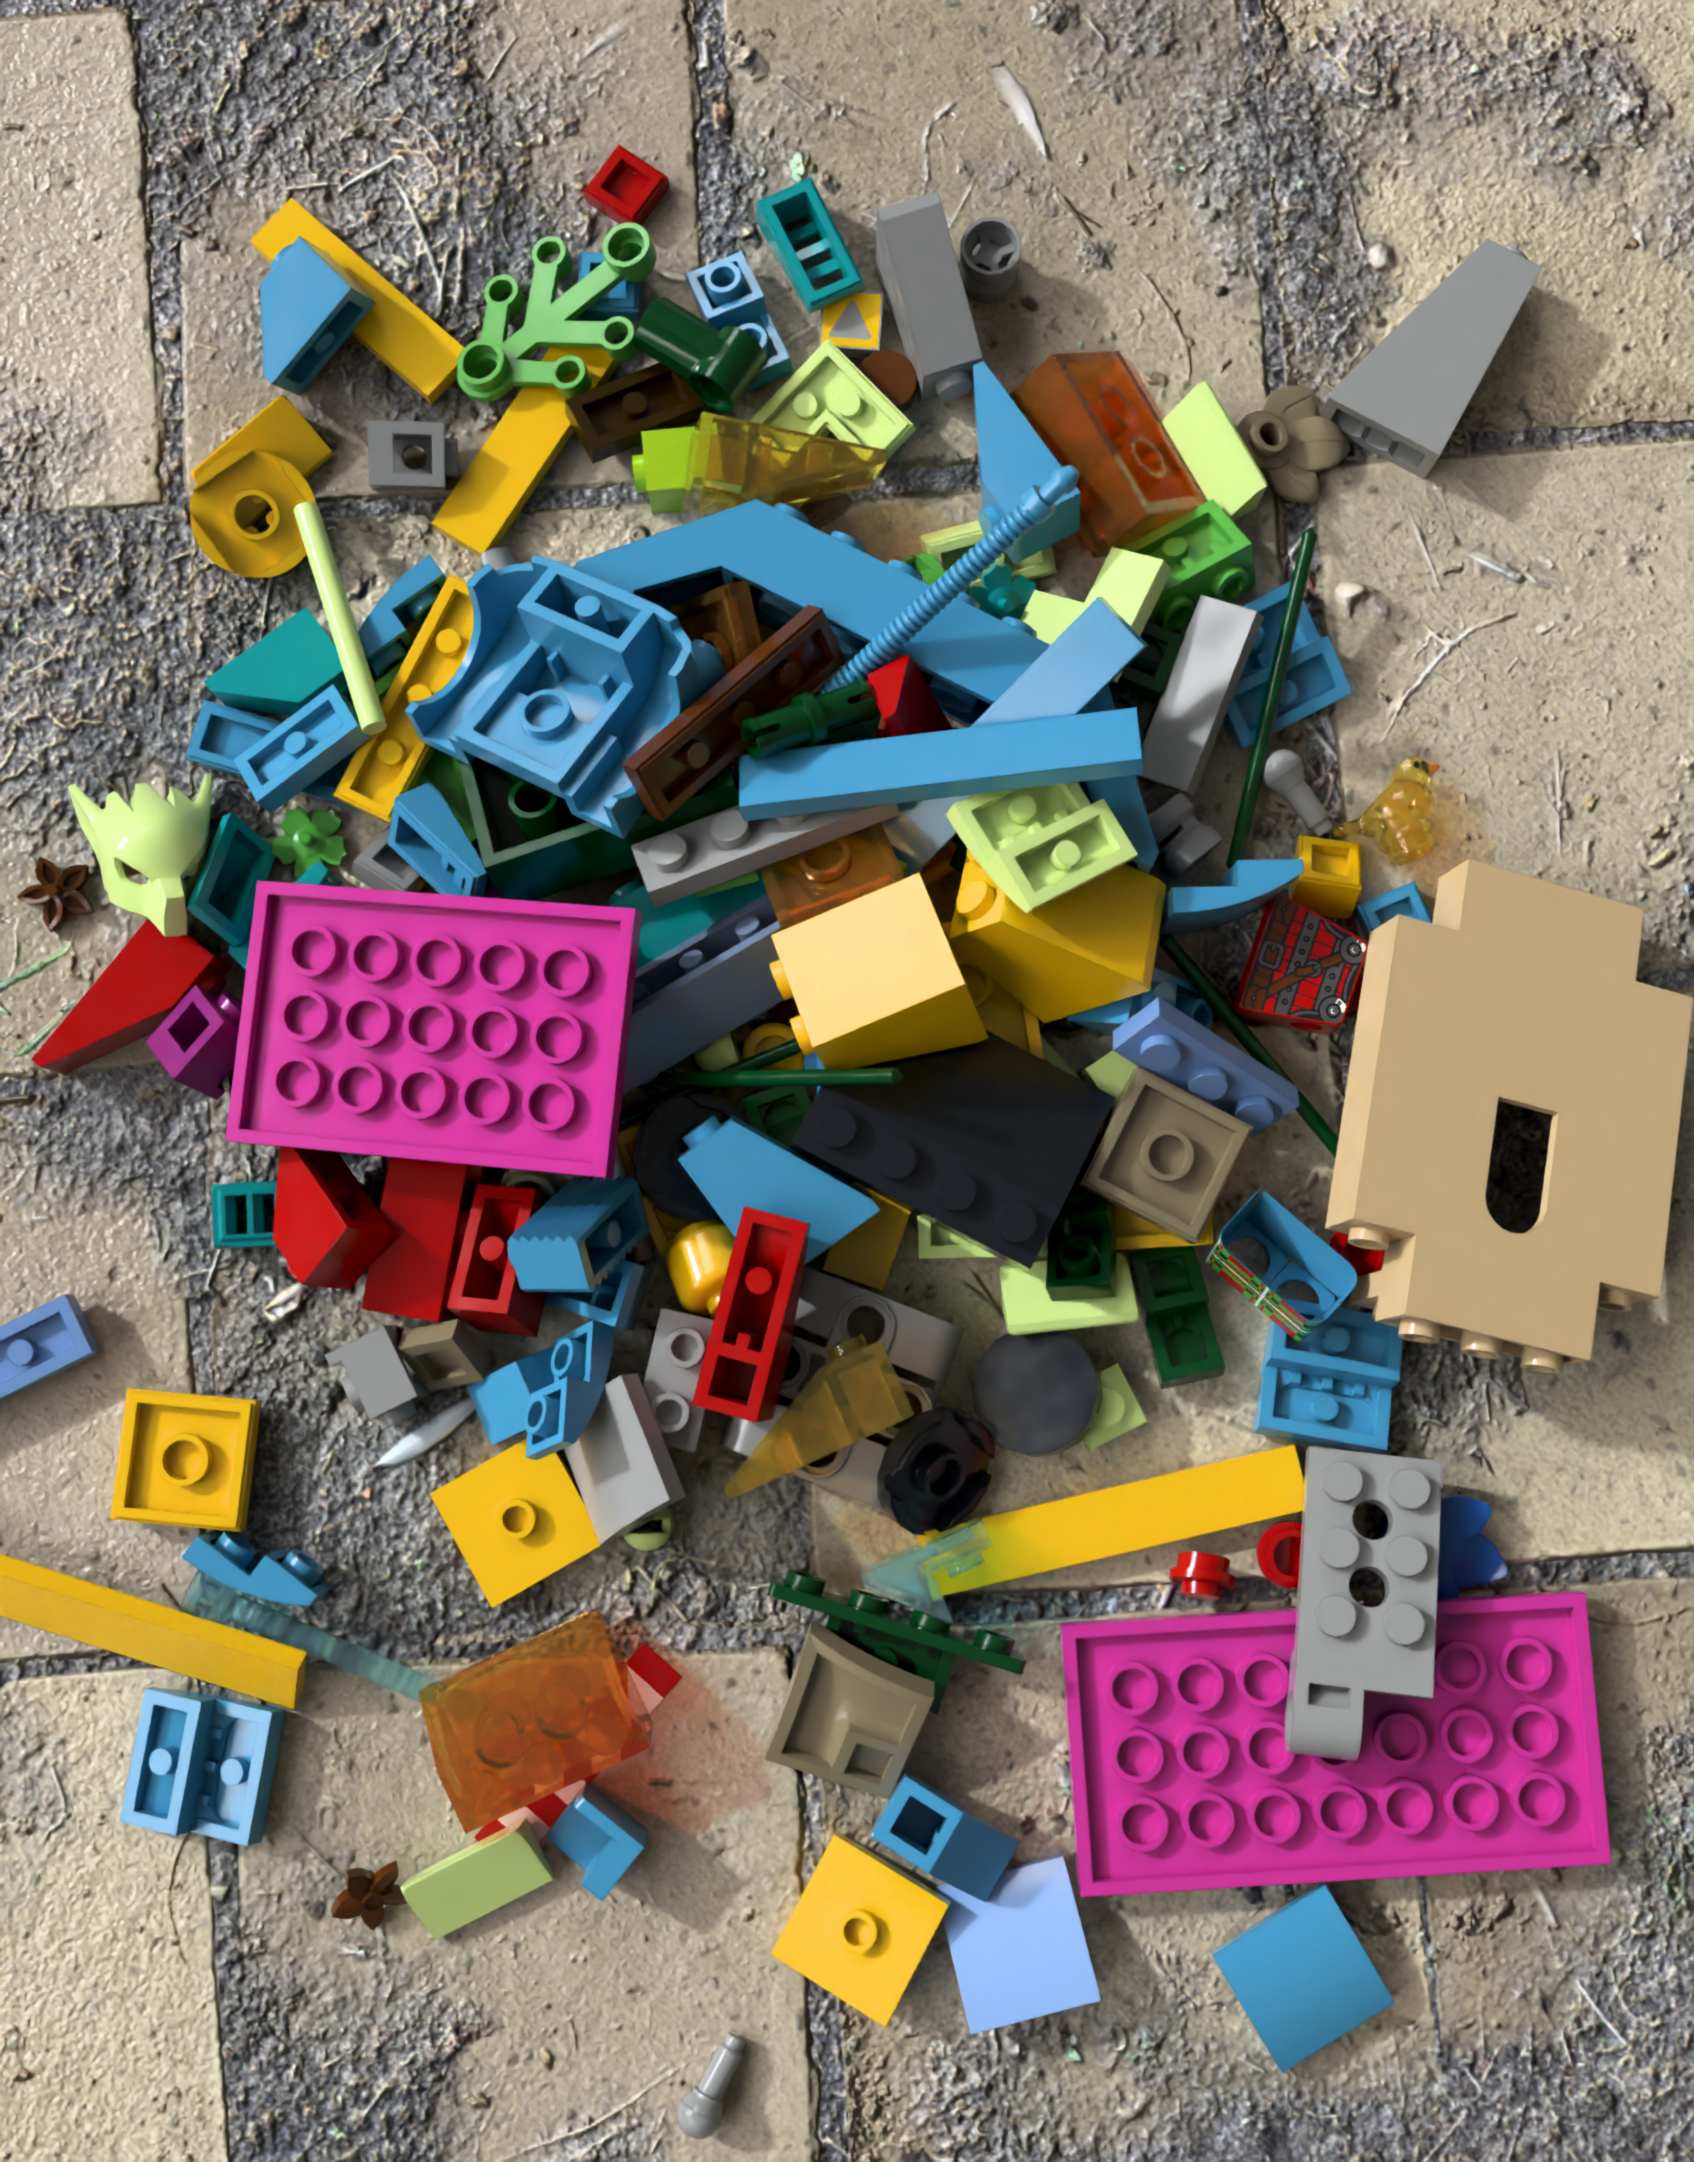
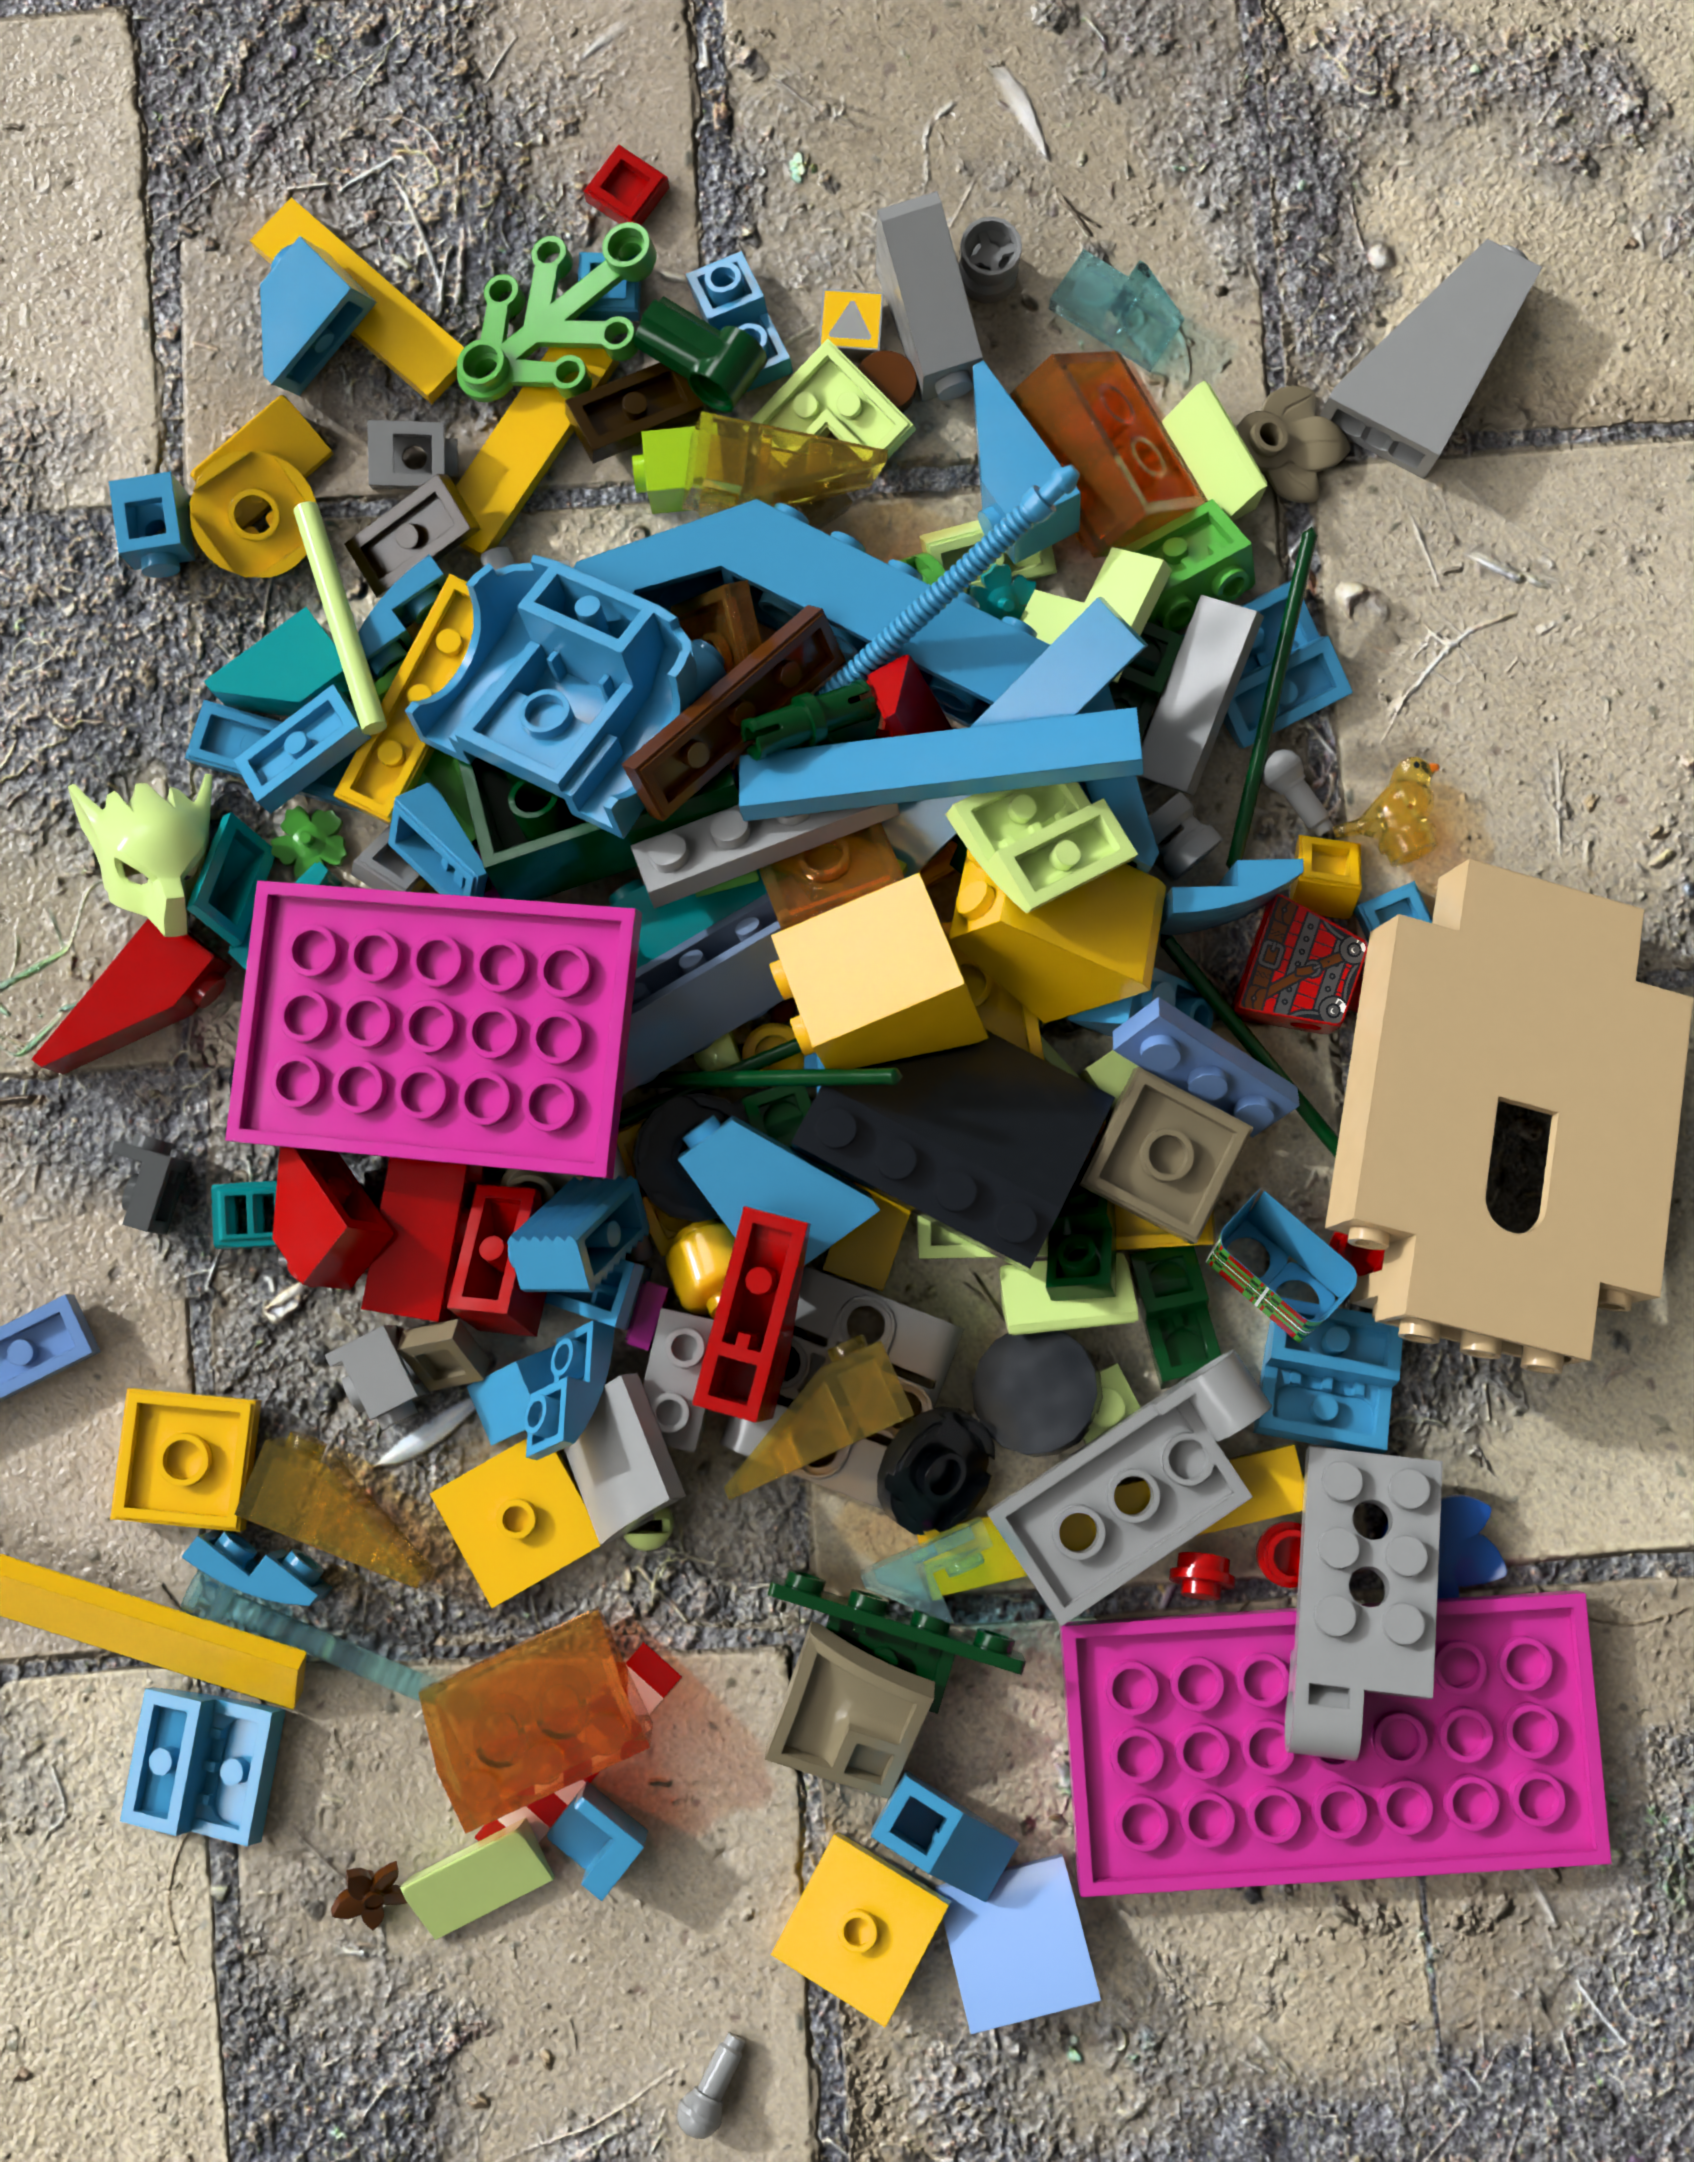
reddish brown plant [17,857,95,932] -> none
magenta brick [146,985,242,1100] -> none
teal slope [756,177,865,314] -> none
dark azure slope [1210,1882,1395,2073] -> none
none -> dark grey bracket [107,1133,190,1235]
none -> dark azure brick [108,471,195,578]
none -> clear yellow slope [234,1431,434,1589]
none -> plate [344,474,481,598]
none -> magenta tile [625,1281,673,1351]
none -> light grey hinge [986,1349,1272,1626]
none -> clear light blue slope [1048,249,1185,372]

